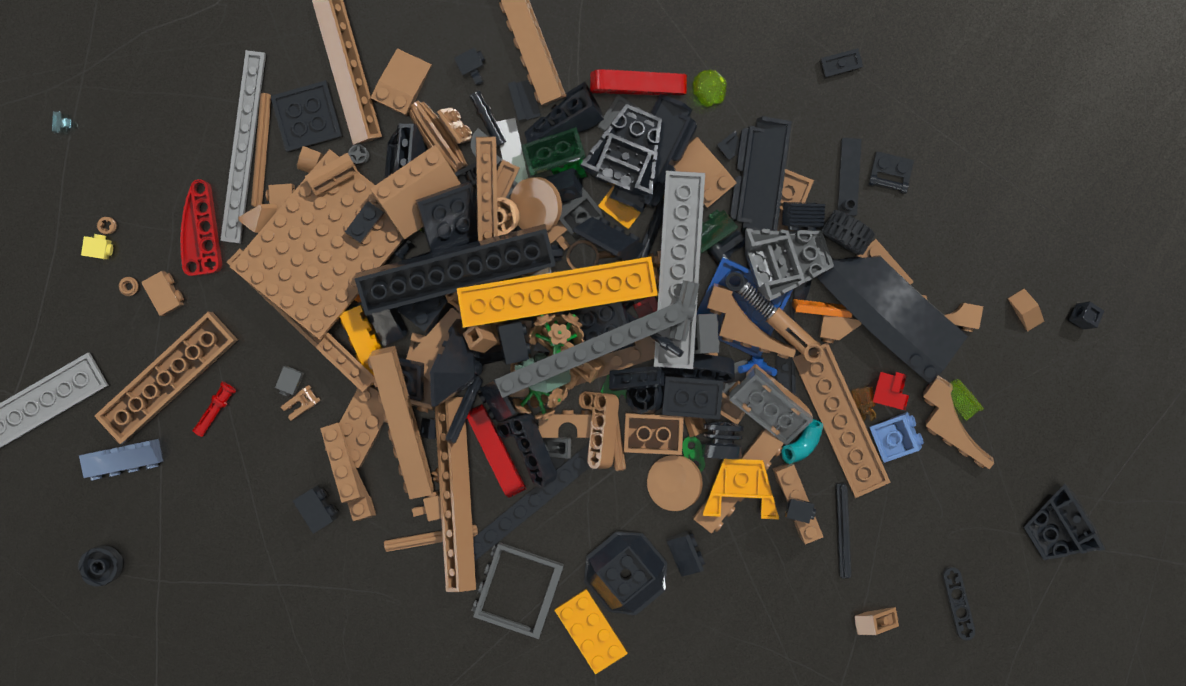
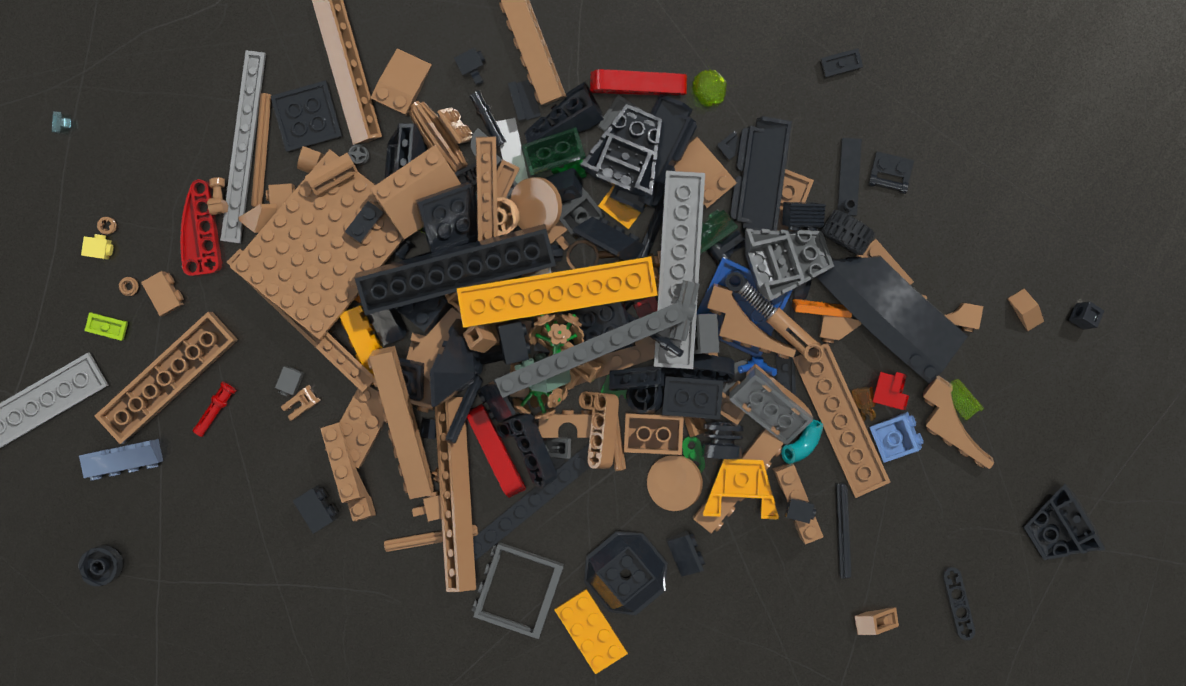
none -> lime plate [85,312,128,341]
none -> medium nougat leg [207,178,229,215]

